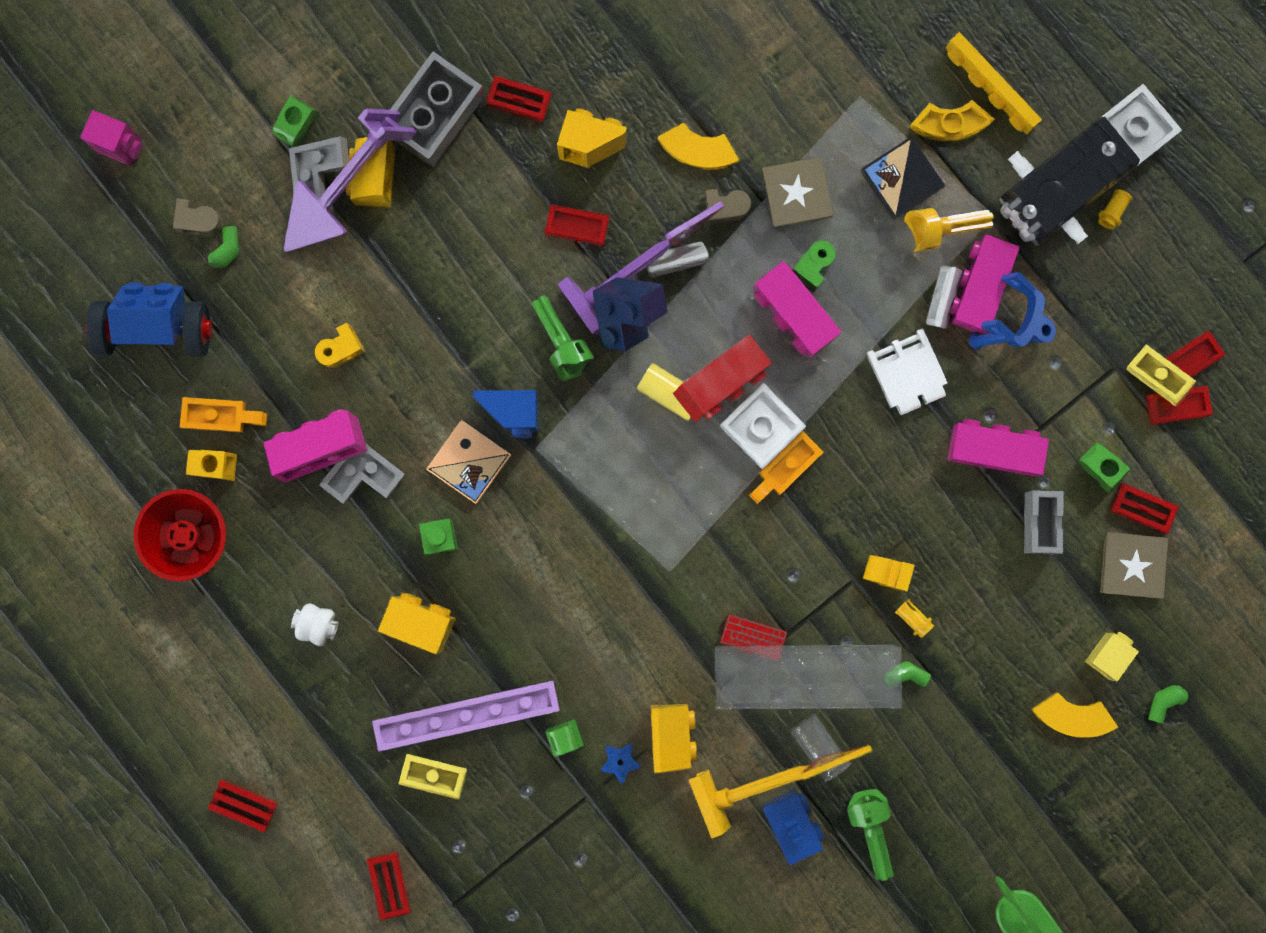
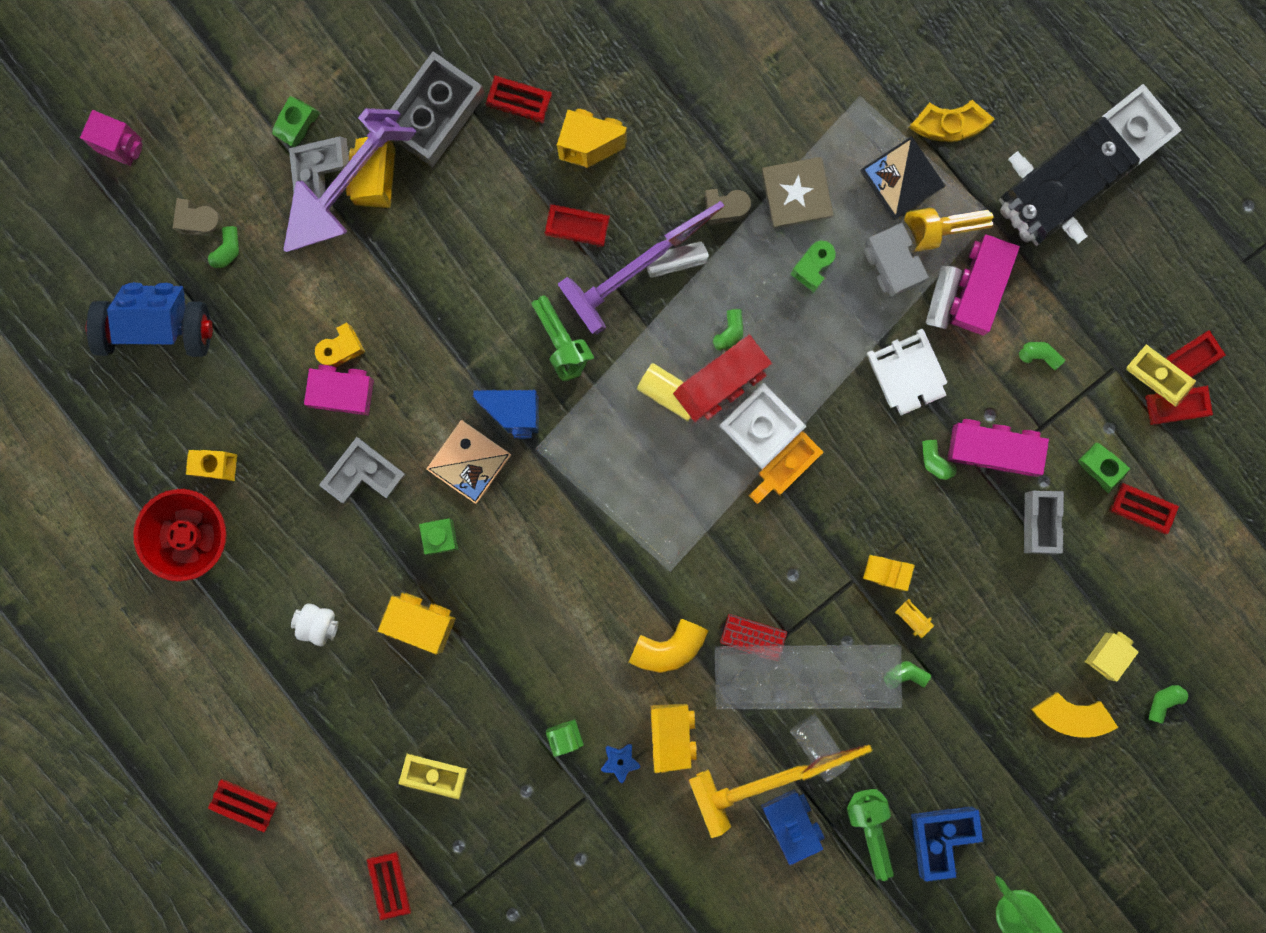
light orange plate [180,397,267,433] -> none
dark pink brick [263,410,367,483] -> none
lavender plate [372,681,560,751] -> none
dark blue brick [593,277,668,351] -> none
yellow tile [657,123,739,170] -> none
dark pink brick [753,261,842,359] -> none
yellow plate [946,32,1042,135] -> none
blue piece [969,272,1056,350] -> none
yellow pin [1098,189,1133,230] -> none
dark tan tile [1100,532,1168,599] -> none
none -> dark pink brick [304,365,374,416]
none -> yellow cylinder [628,619,709,673]
none -> bright green arm [713,309,744,351]
none -> light grey brick [864,223,929,298]
none -> blue brick [911,806,983,881]
none -> bright green arm [922,440,957,480]
none -> bright green arm [1019,342,1066,371]

